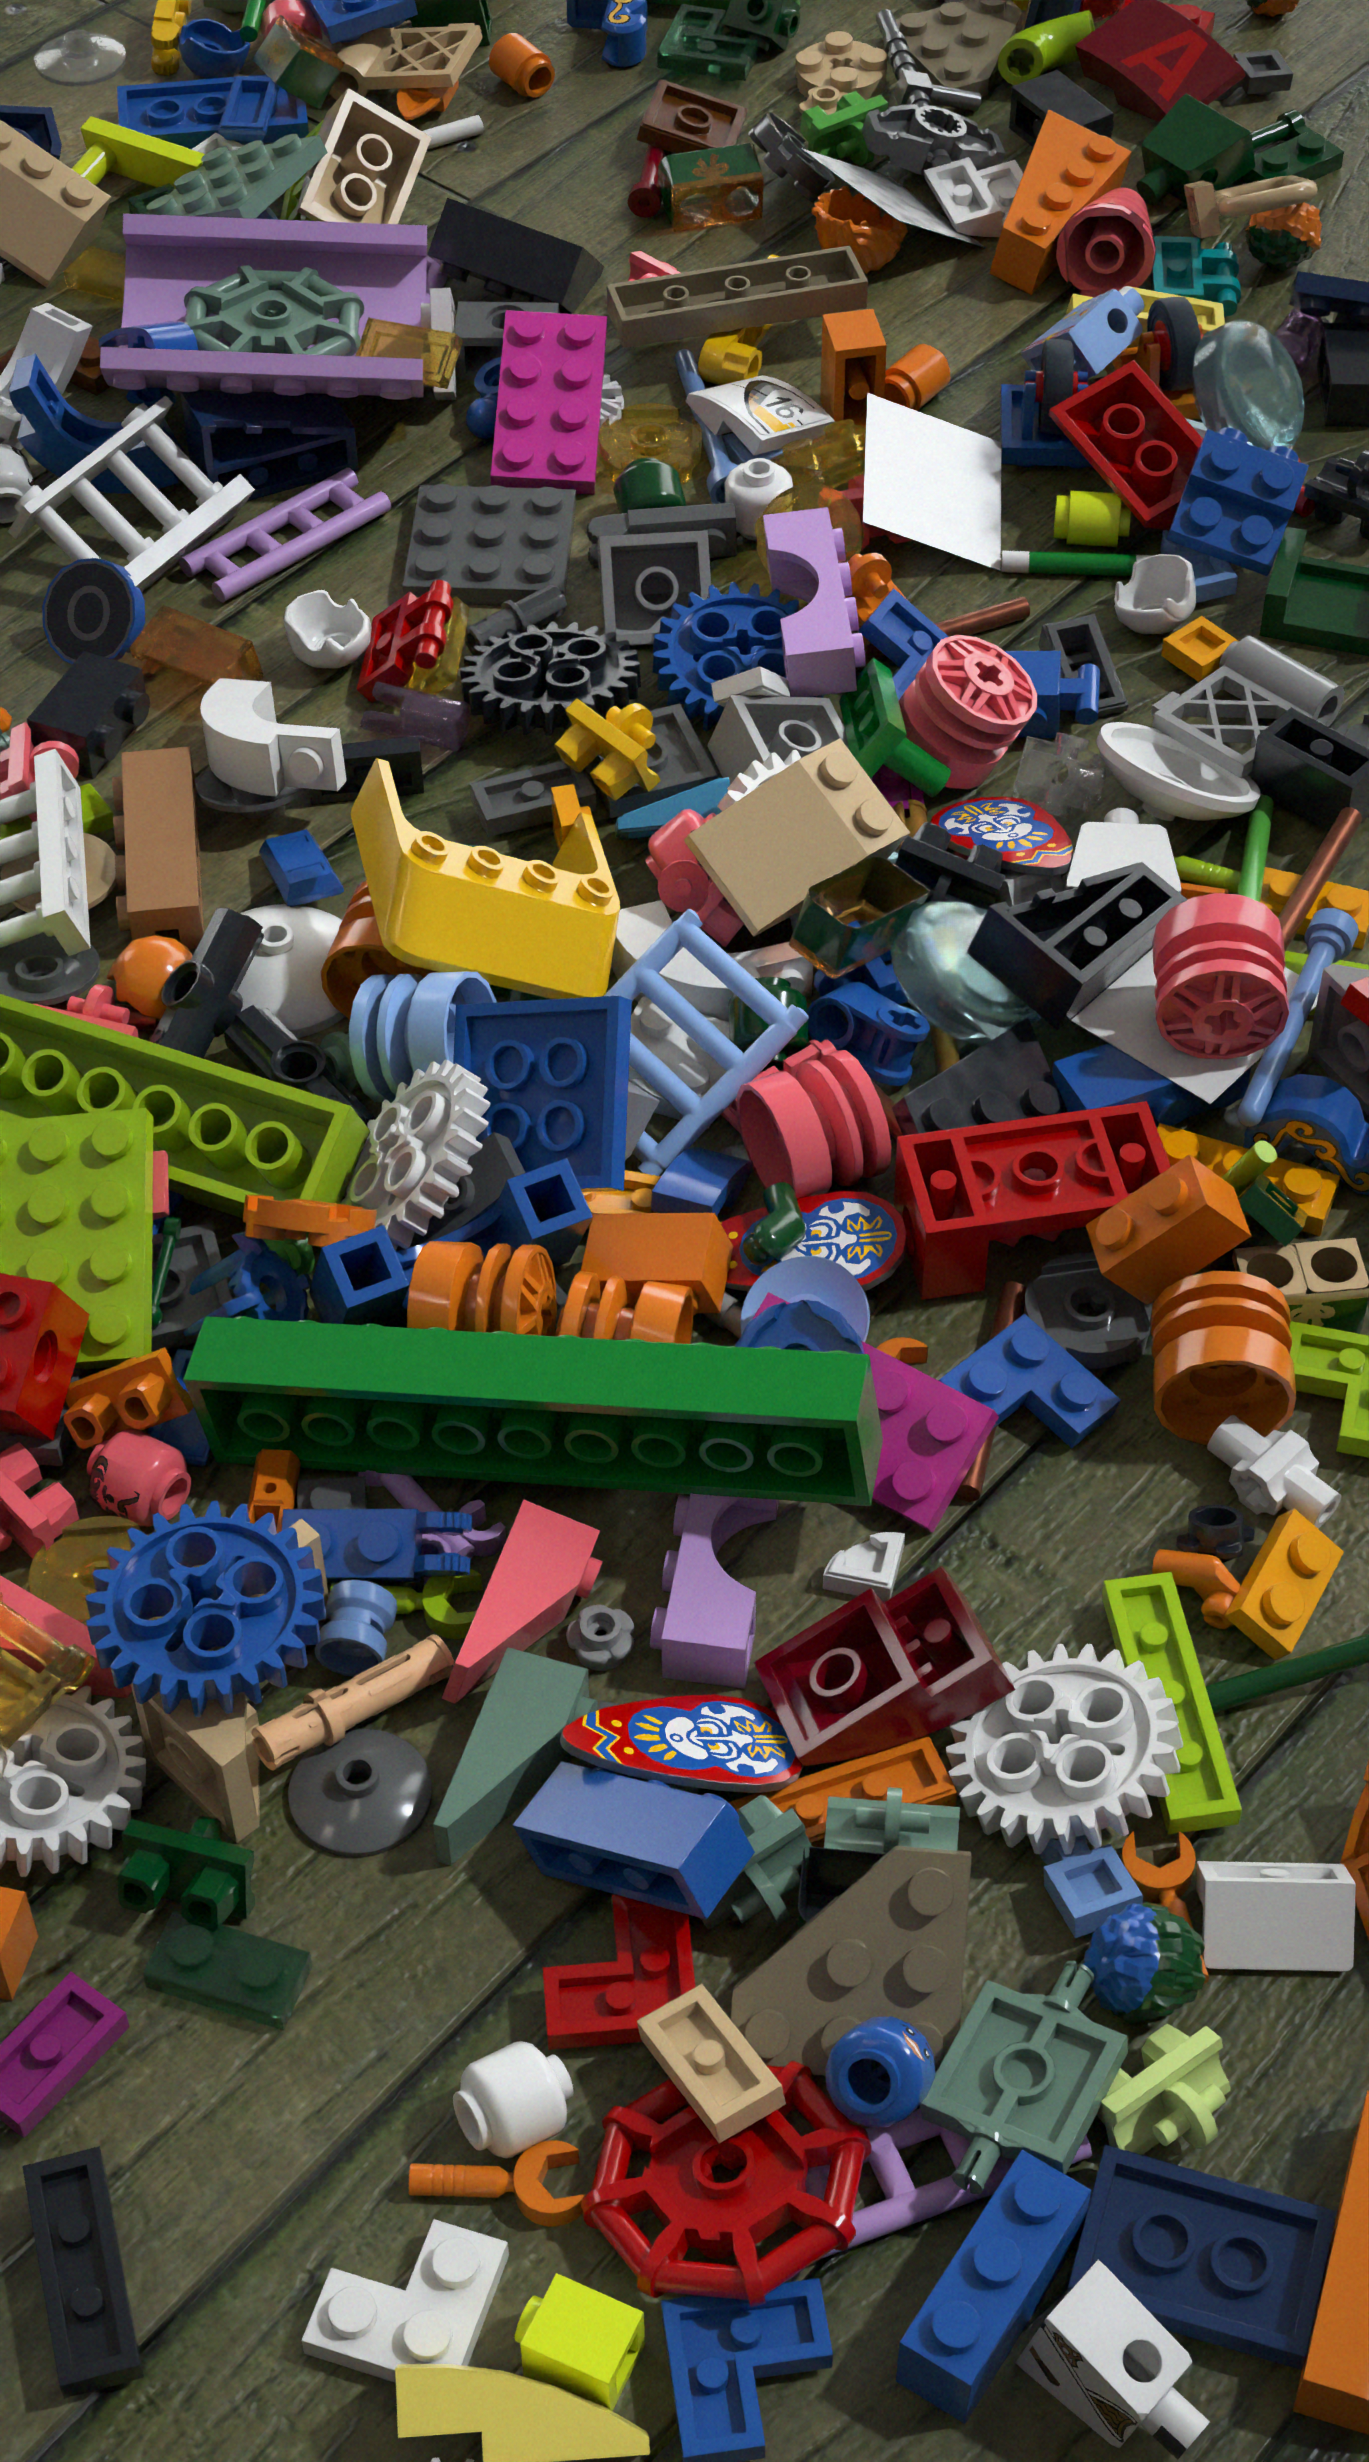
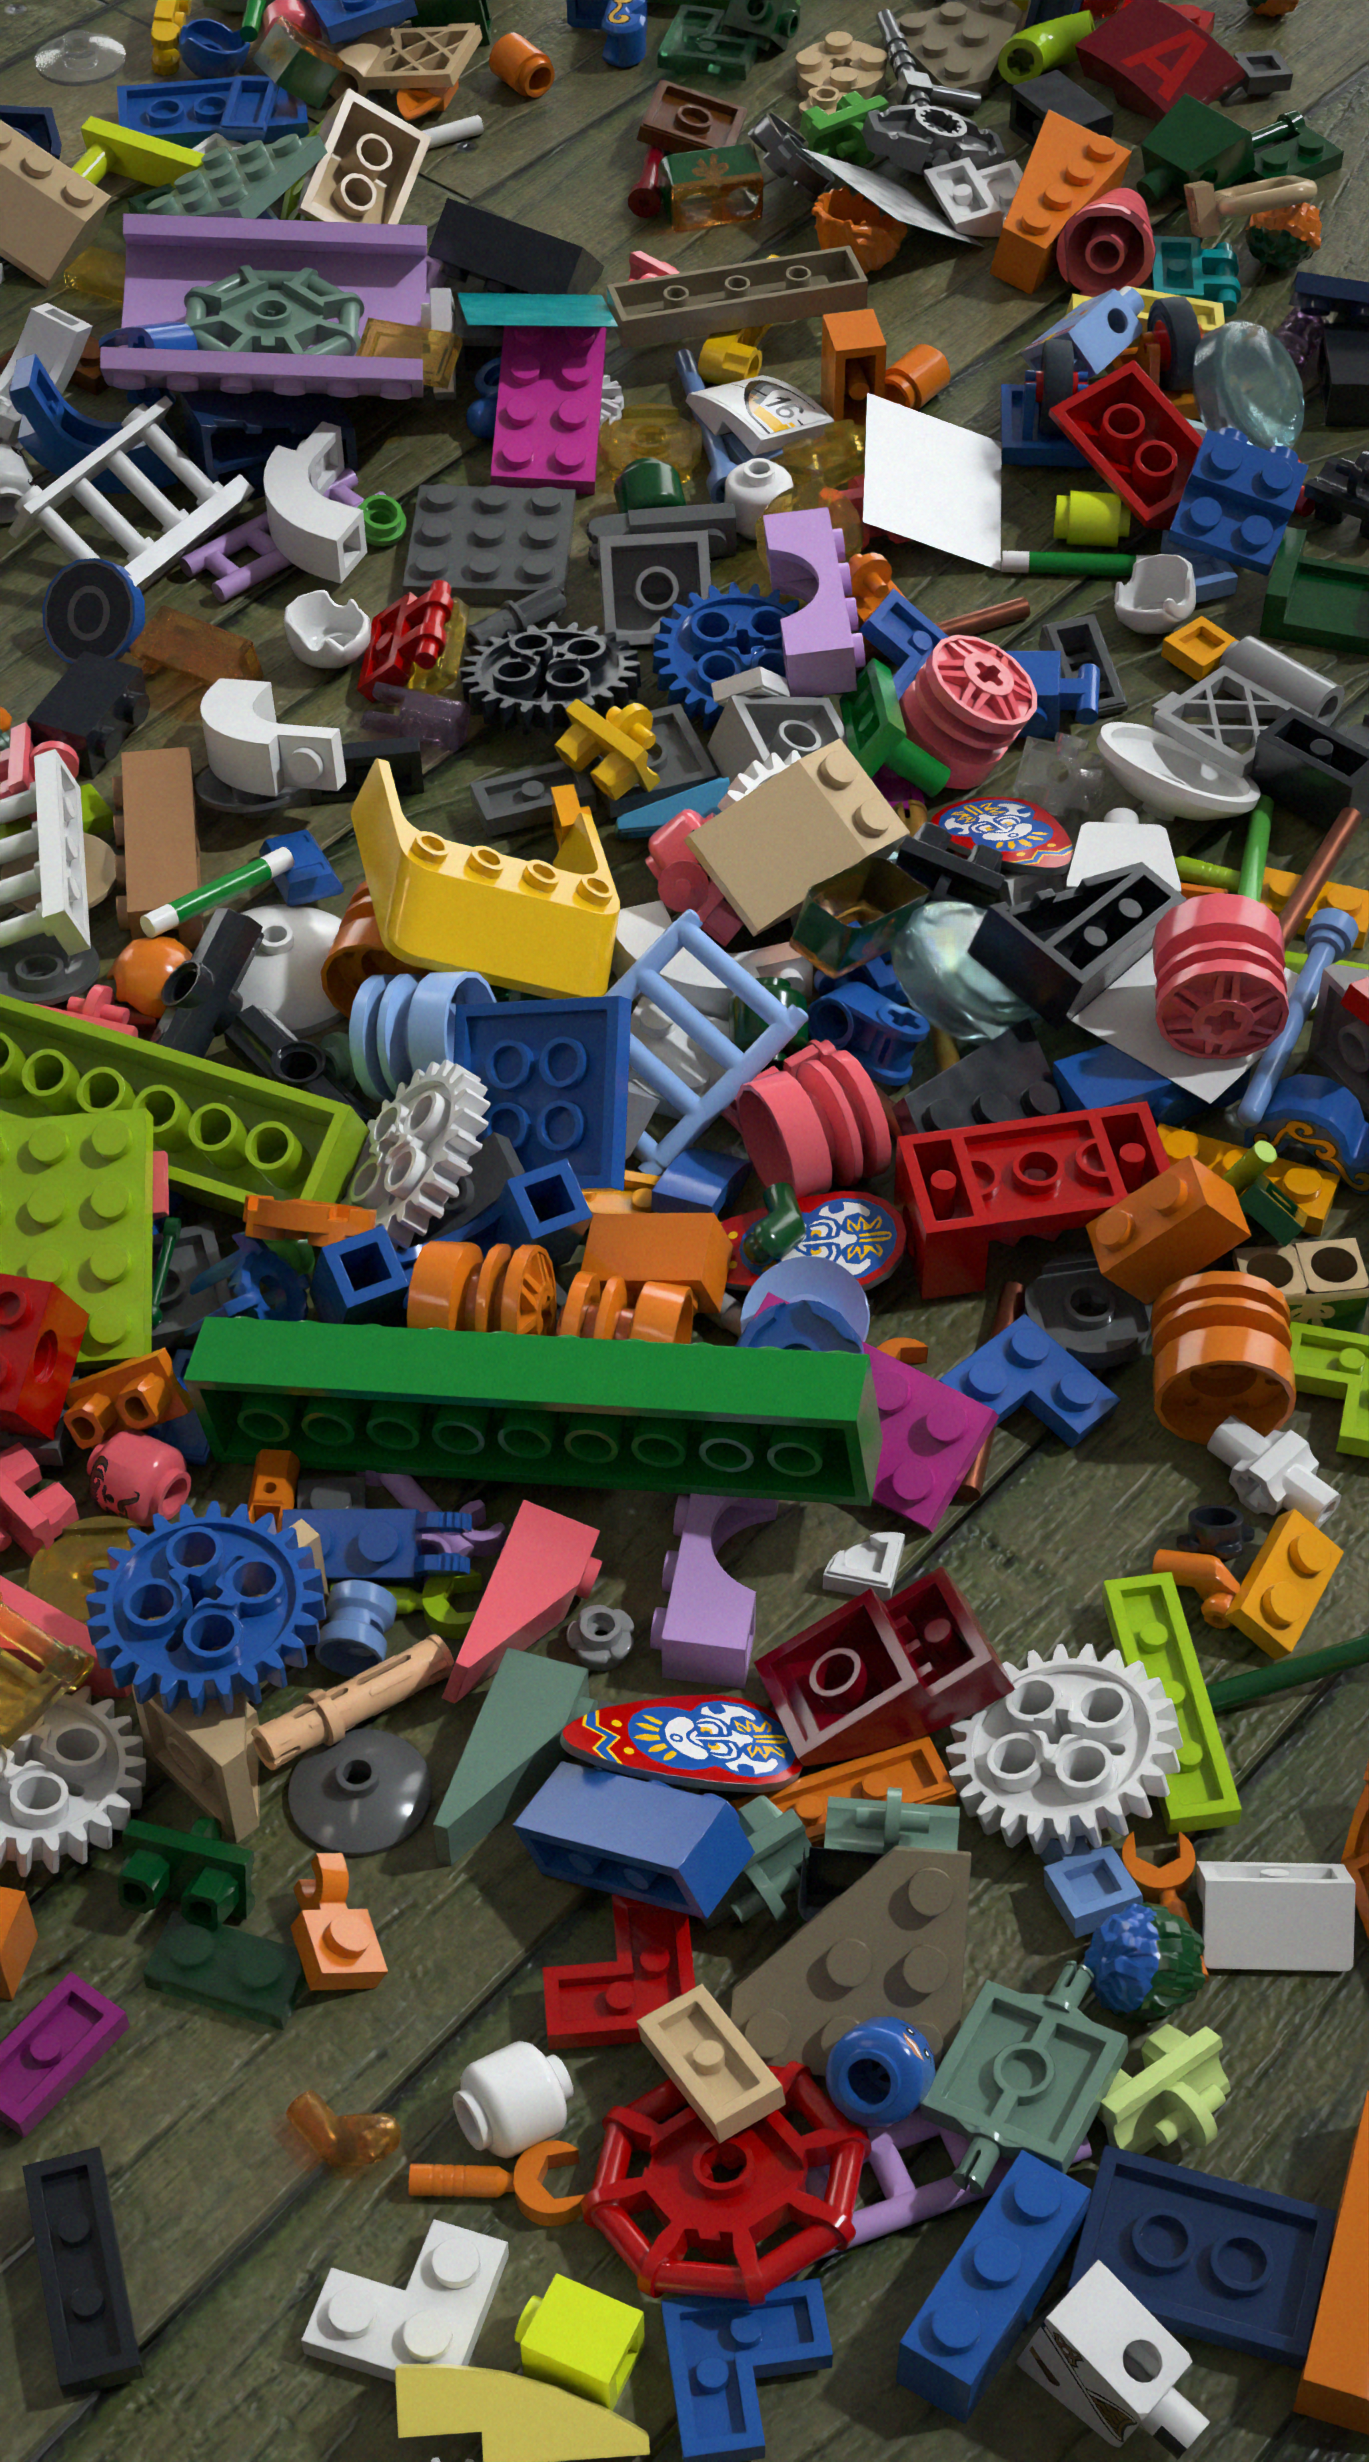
none -> green bar [140,847,295,938]
none -> white arch [263,421,367,584]
none -> clear orange arm [286,2090,401,2167]
none -> orange plate [290,1853,388,1990]
none -> bright green plate [357,495,406,546]
none -> teal sticker [457,293,618,327]

